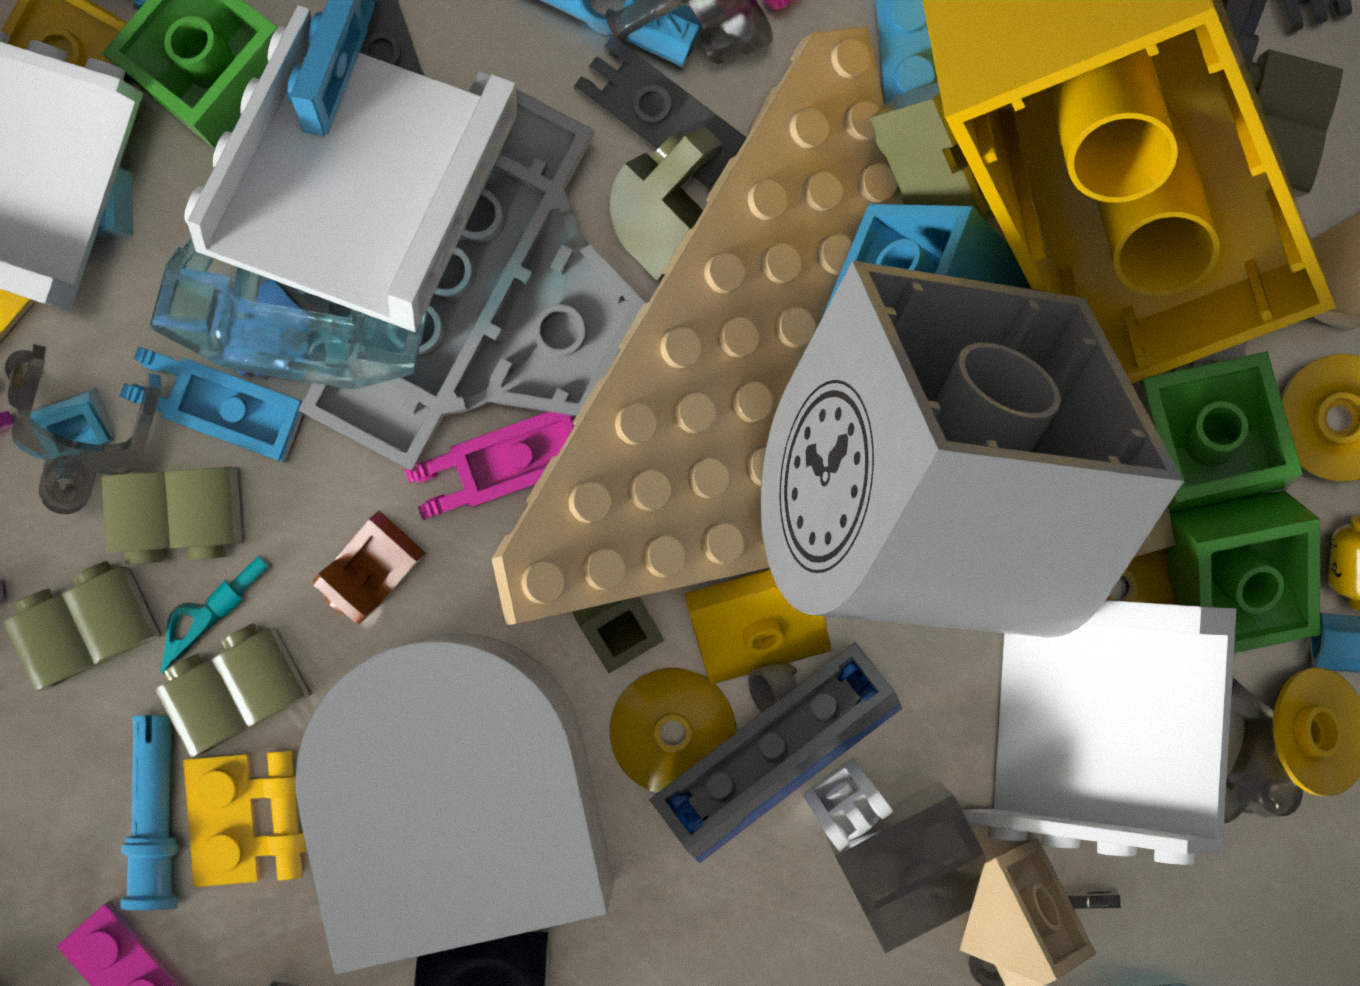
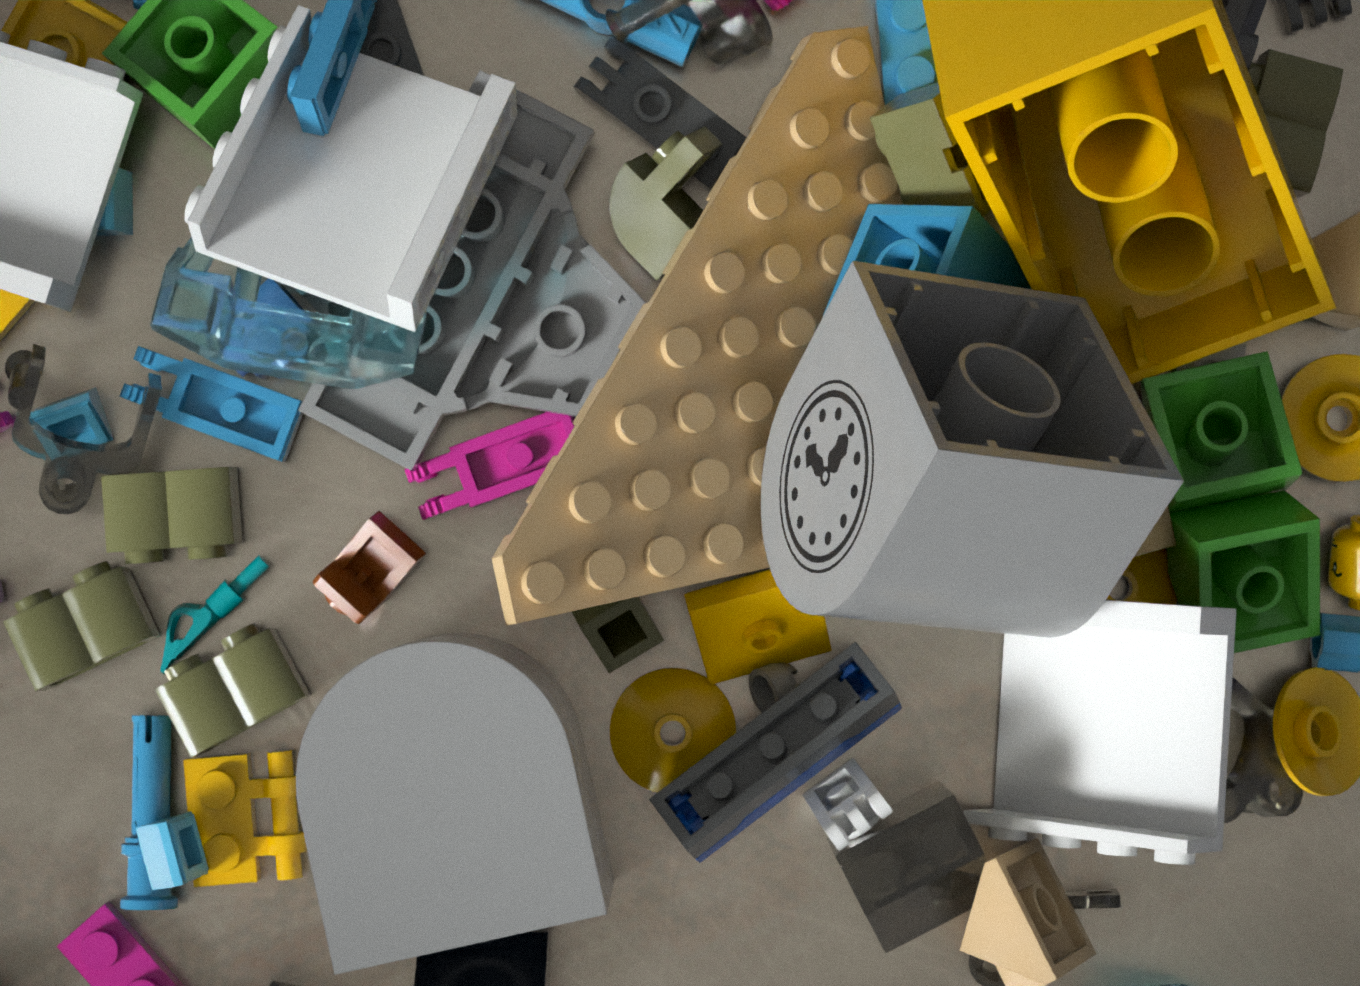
none -> medium azure slope [135,811,209,890]

